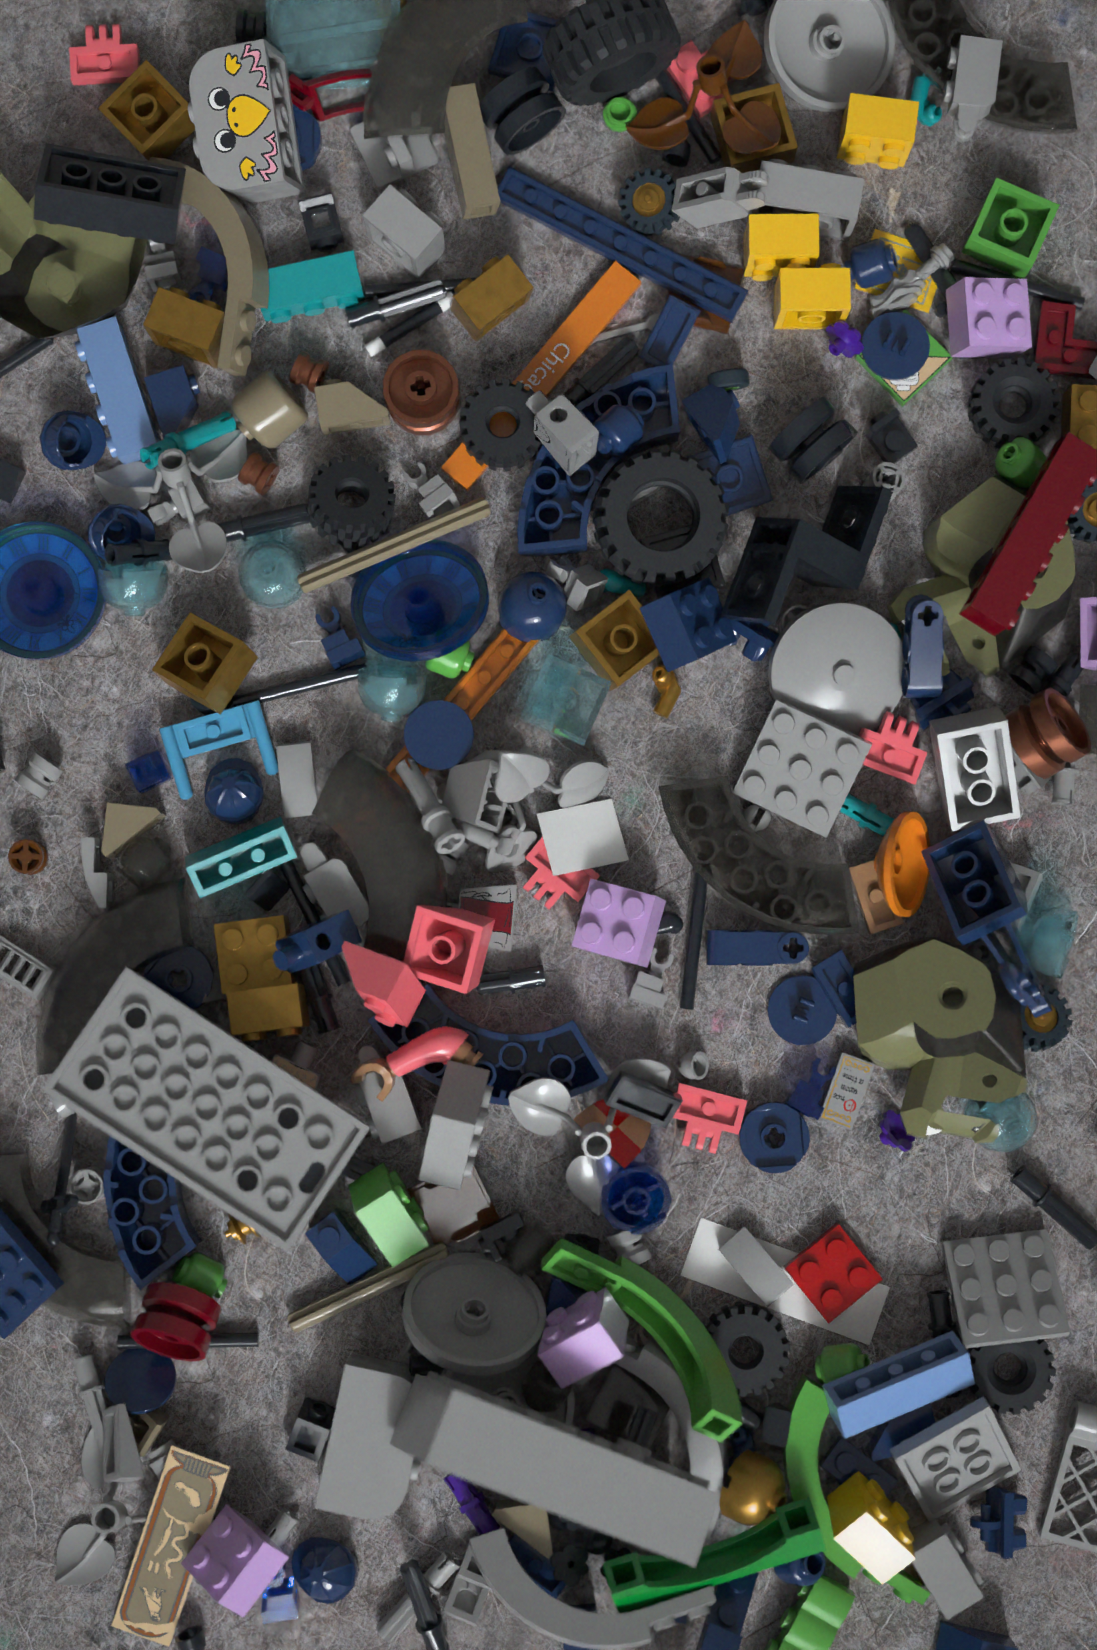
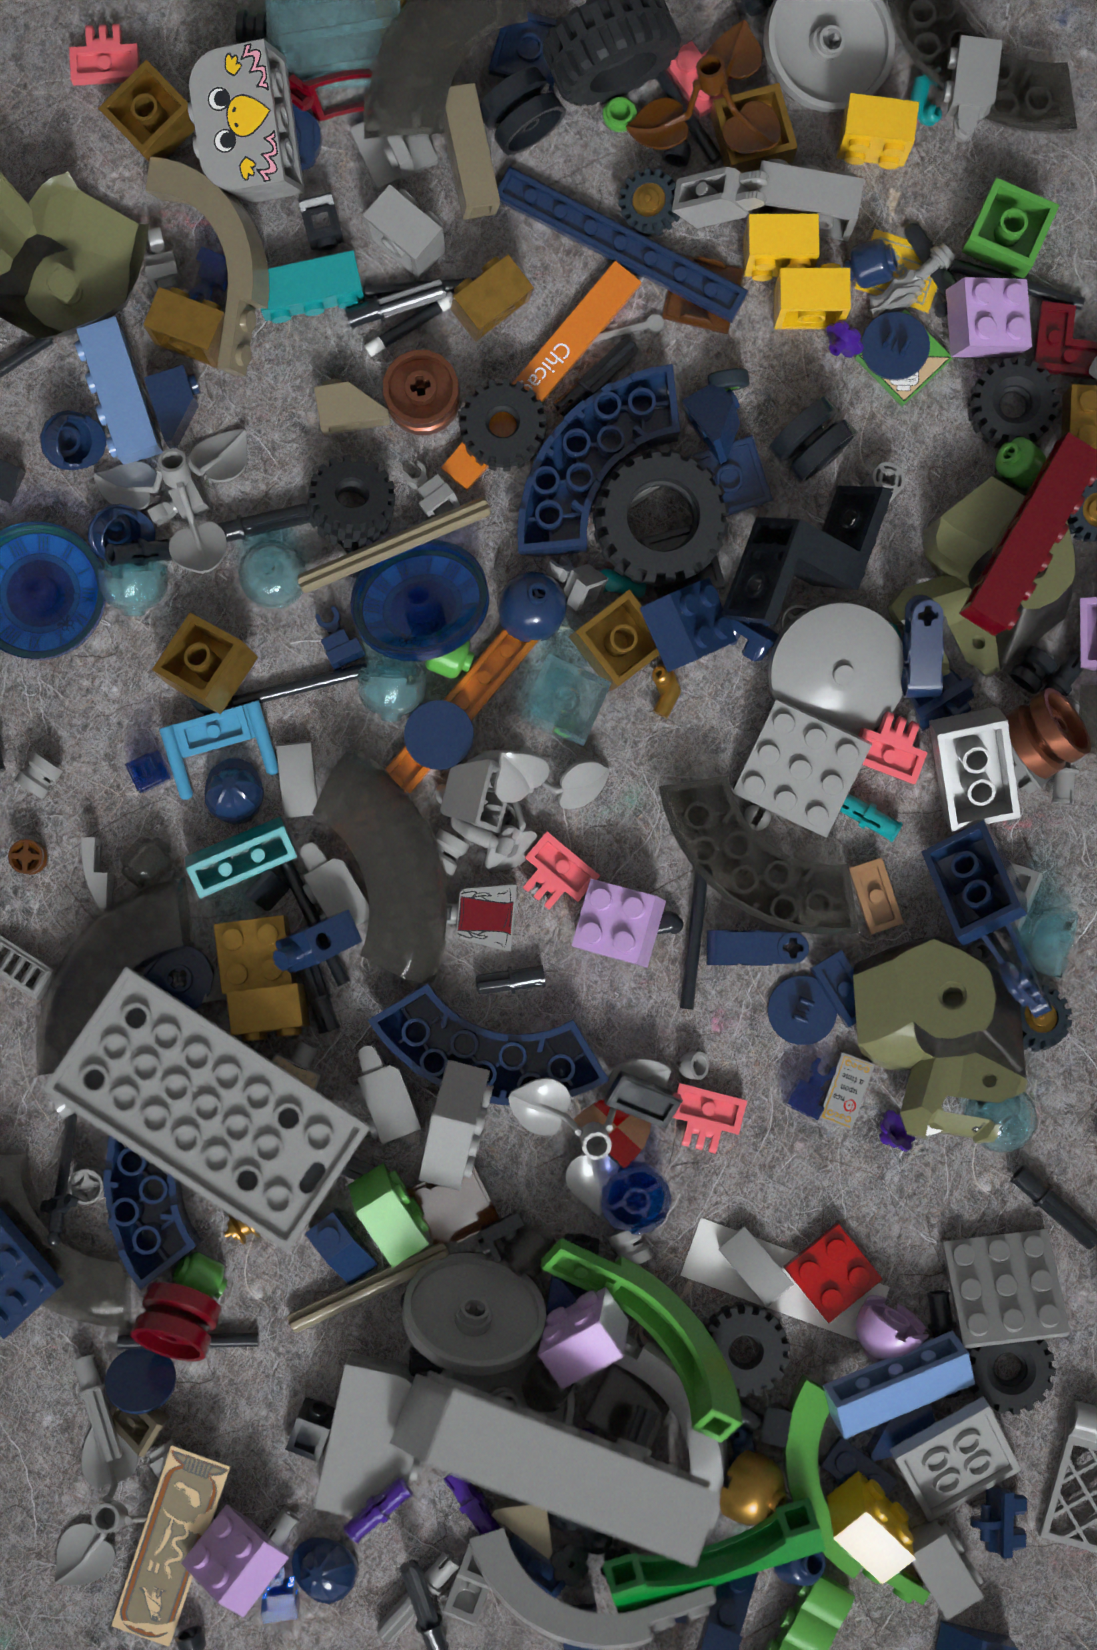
black slope [34,143,186,245] -> none
dark tan slope [101,803,166,859] -> none
light grey slope [103,1404,144,1483] -> none
teal pin [139,411,236,469] -> none
dark tan head [232,370,308,448] -> none
copper wheel [238,452,280,495] -> none
copper wheel [289,351,329,393] -> none
coral slope [342,941,426,1028] -> none
coral piece [351,1026,483,1102] -> none
light grey pin [396,758,465,854] -> none
coral slope [403,905,495,994] -> none
light grey torso [526,390,599,476] -> none
white sticker [537,799,629,876] -> none
dark blue head [592,404,644,457] -> none
light grey piece [628,948,674,1010] -> none
dark blue tile [638,294,701,367] -> none
dark blue plate [739,1102,810,1173] -> none
bright green head [815,1343,871,1384] -> none
black bracket [865,409,918,464] -> none
orange dish [874,811,930,917] -> none
none -> dark purple pin [343,1476,413,1544]
none -> lavender cylinder [855,1295,928,1363]

